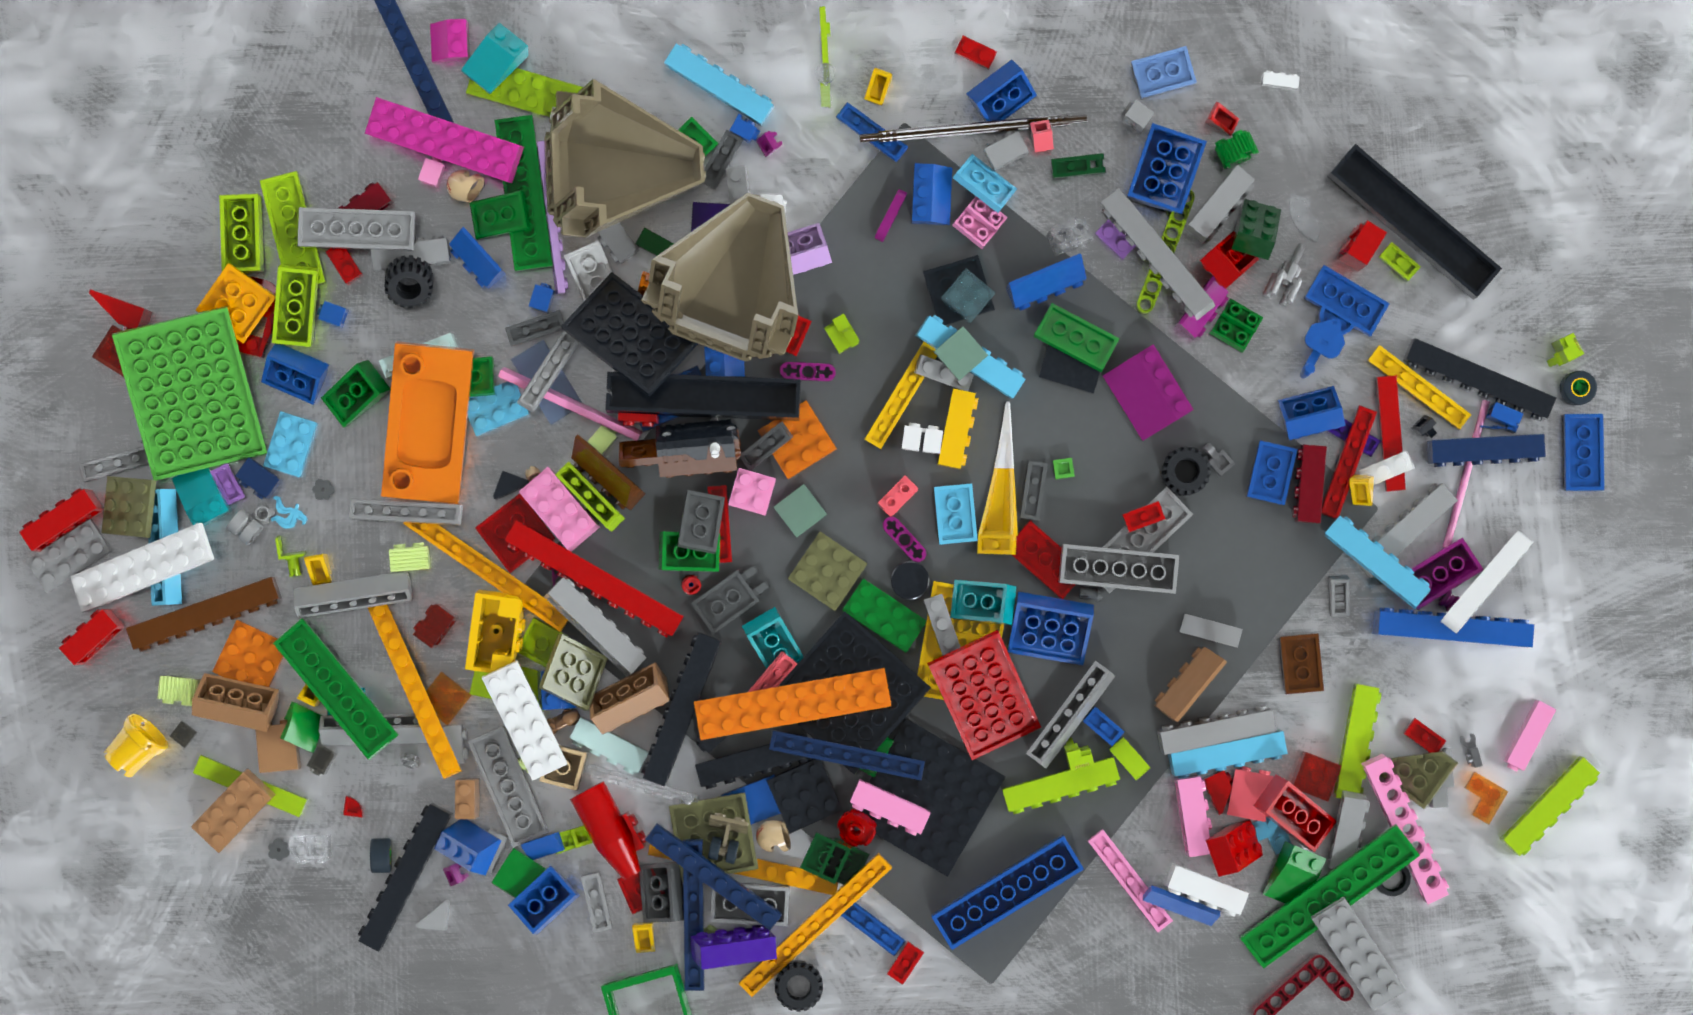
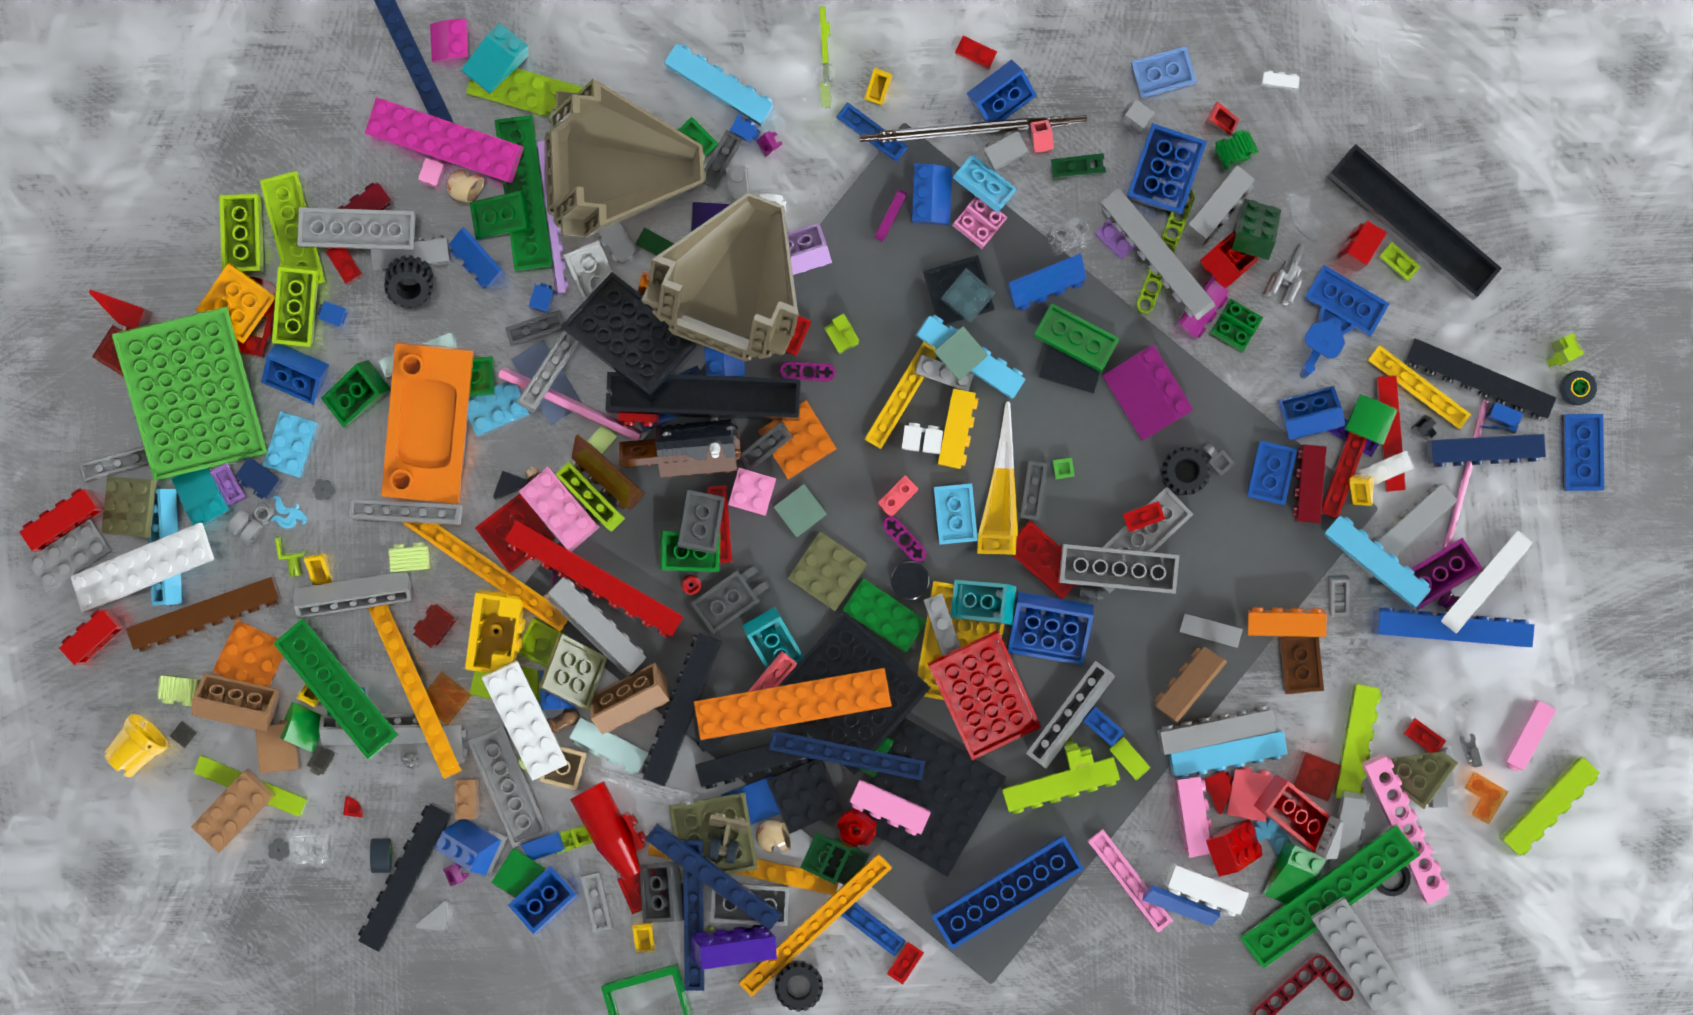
none -> orange wedge [1247,607,1327,637]
none -> light grey slope [1315,816,1344,859]
none -> green slope [1345,394,1397,445]

